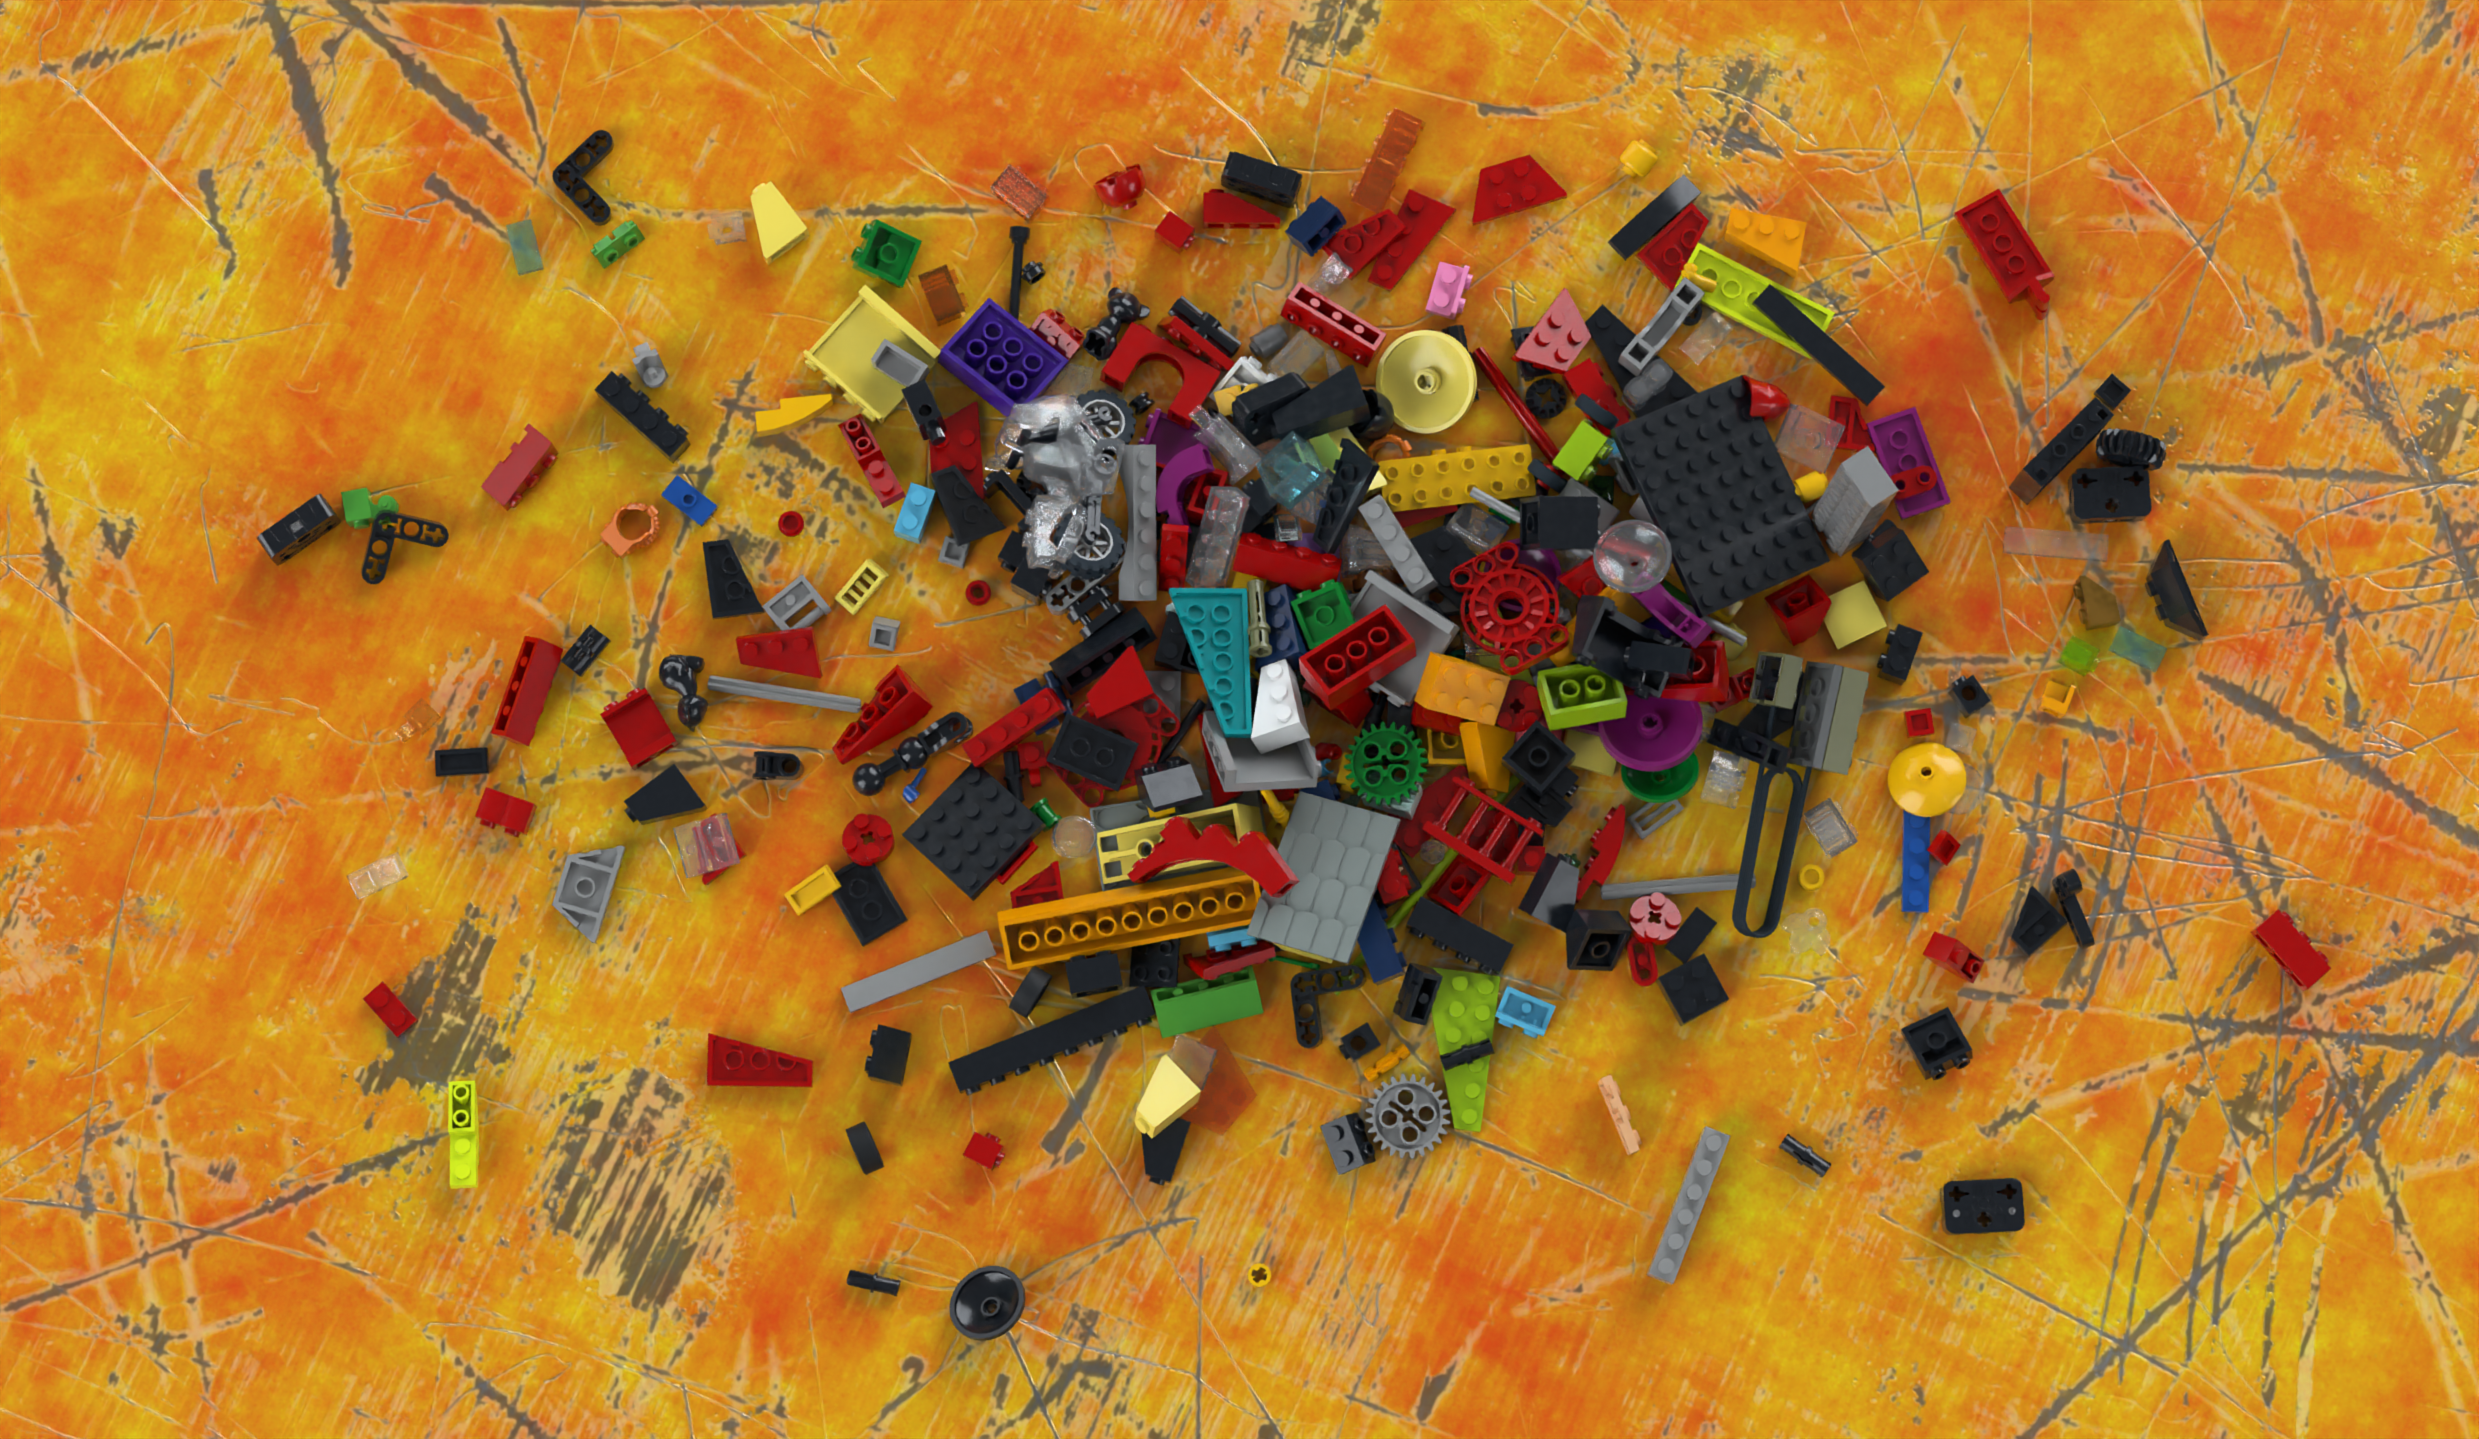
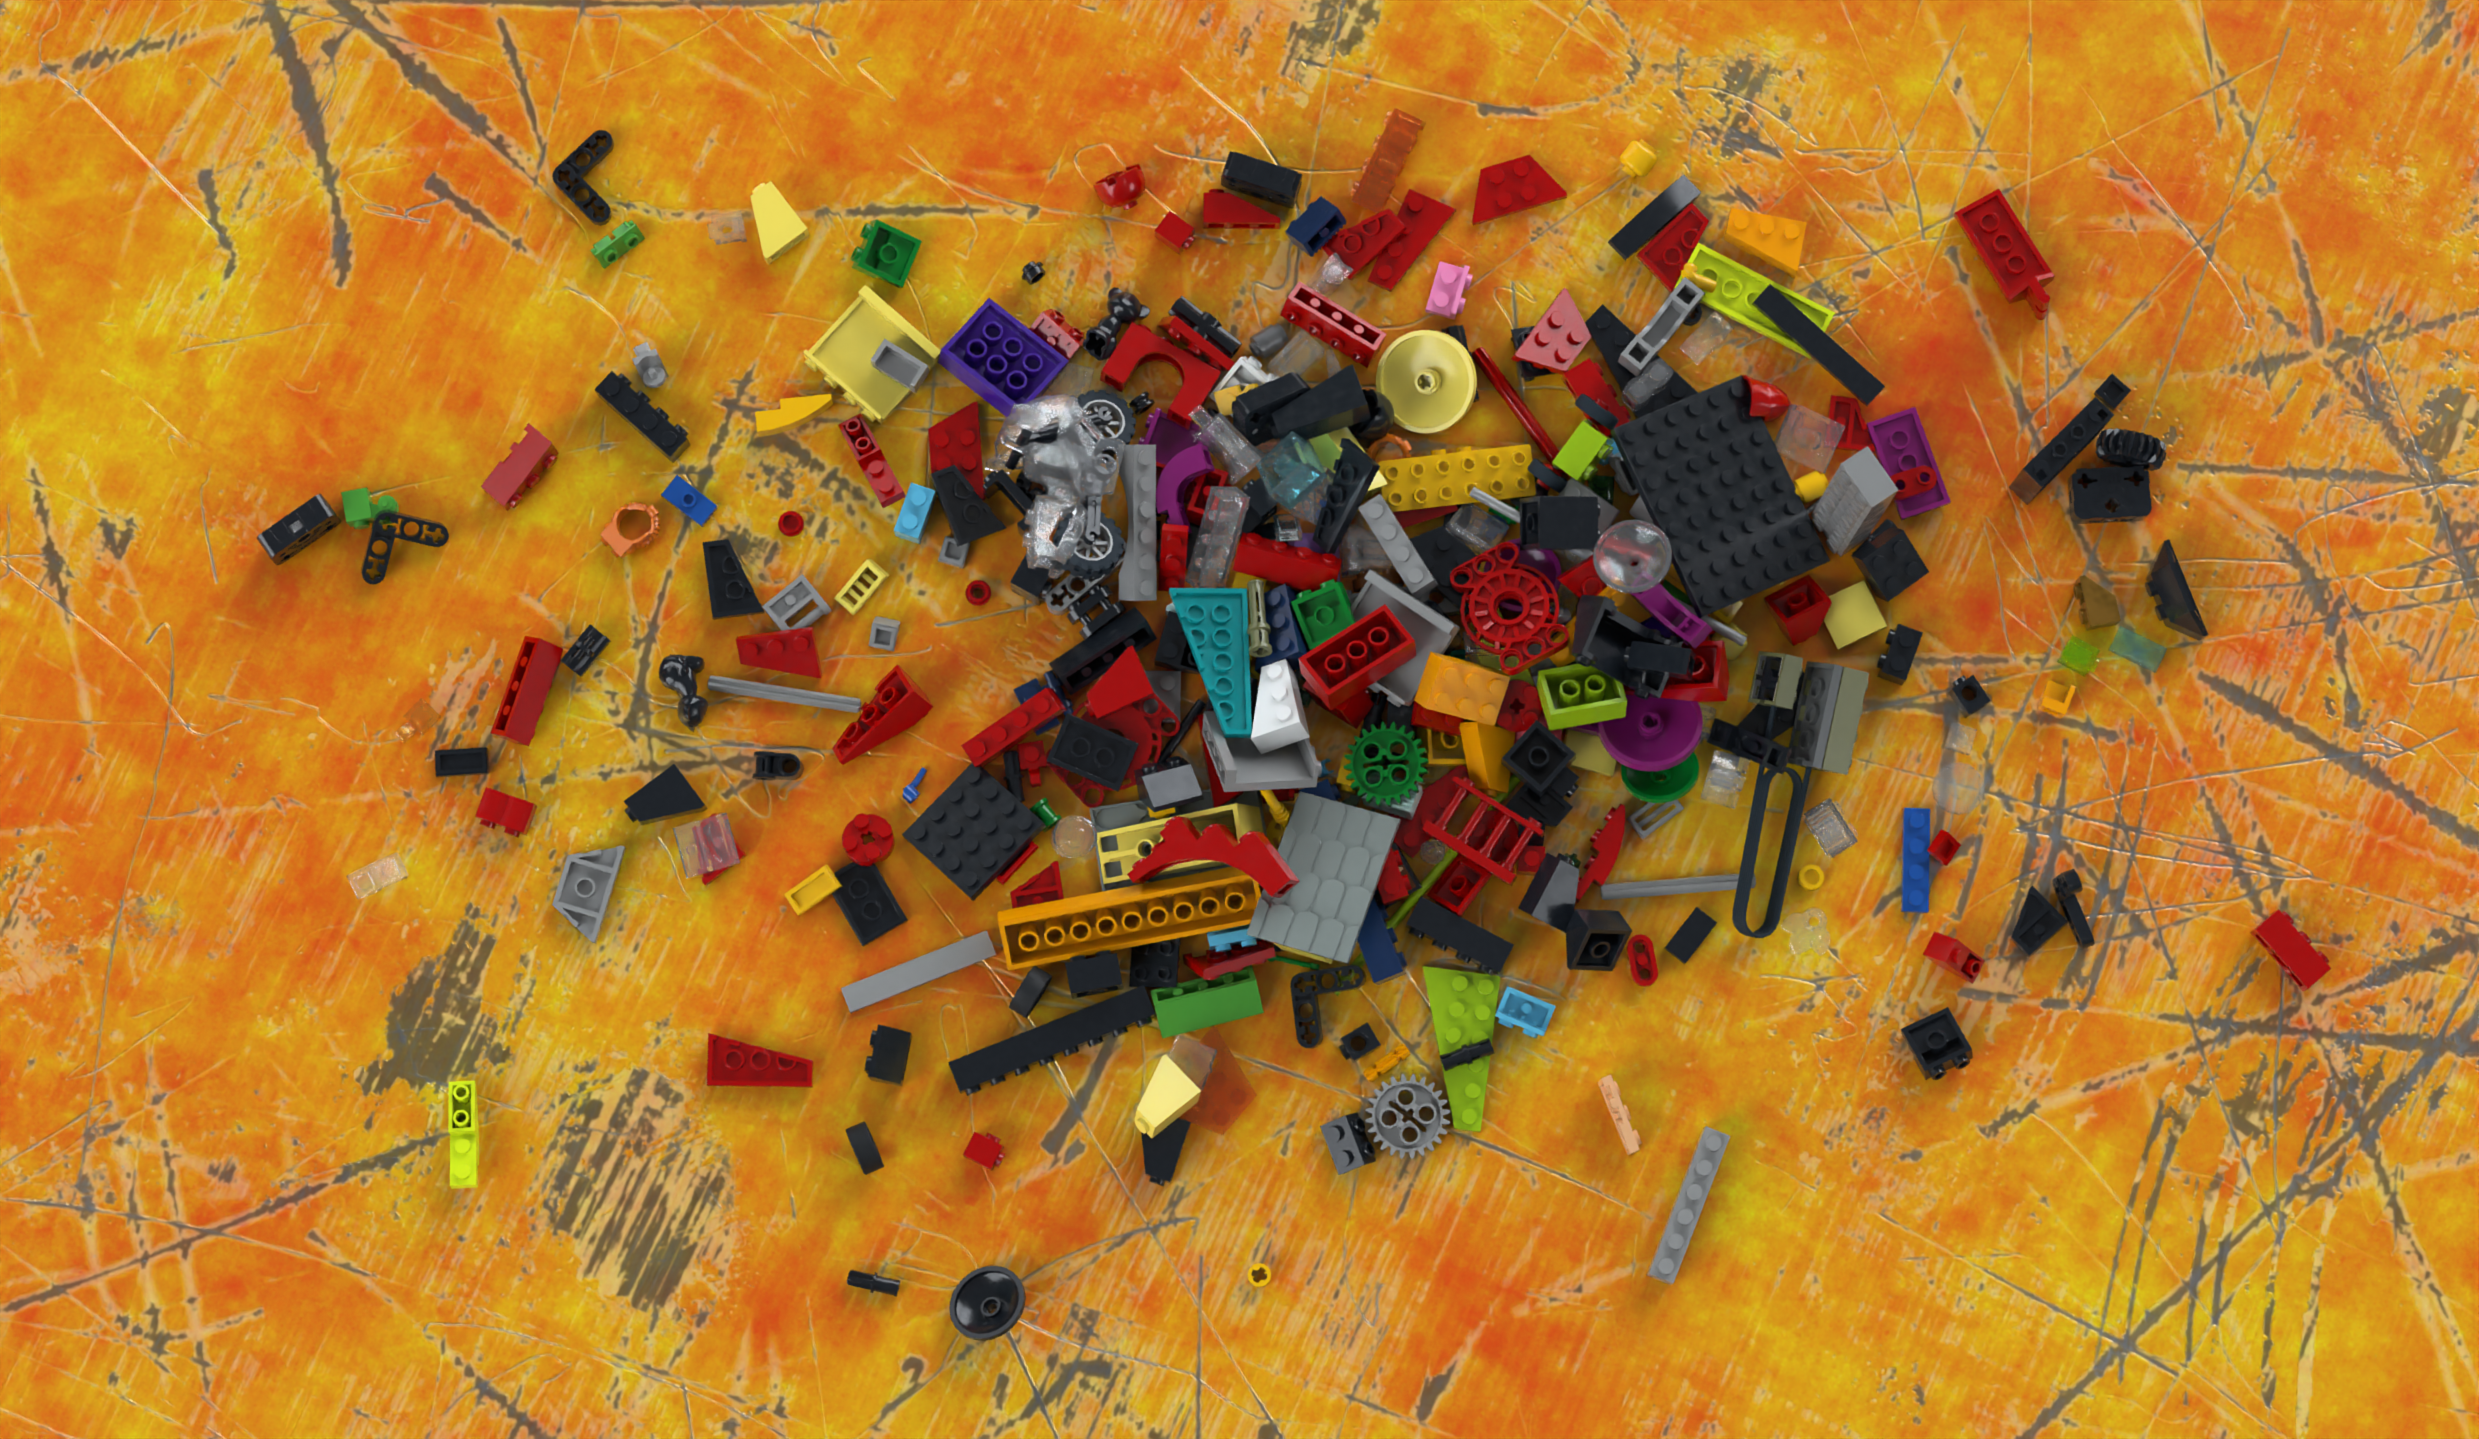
red plate [363,981,418,1038] -> none
clear light blue tile [506,219,544,276] -> none
red panel [600,688,679,771] -> none
black piece [852,712,973,796] -> none
black torso [902,379,947,445] -> none
clear orange brick [918,264,969,326] -> none
clear orange brick [990,164,1050,224] -> none
black brick [998,530,1033,573] -> none
black piece [1009,226,1030,321] -> none
red arm [1315,742,1342,761] -> none
black brick [1393,963,1443,1025] -> none
black gear [1525,378,1567,419] -> none
plate [1628,892,1681,945] -> none
black brick [1656,953,1729,1026] -> none
red slope [1708,667,1755,714] -> none
black pin [1779,1134,1831,1177] -> none
yellow dish [1888,742,1967,817] -> none
red plate [1904,708,1935,738] -> none
black axle [1940,1178,2025,1235] -> none
clear tile [2003,526,2109,562] -> none

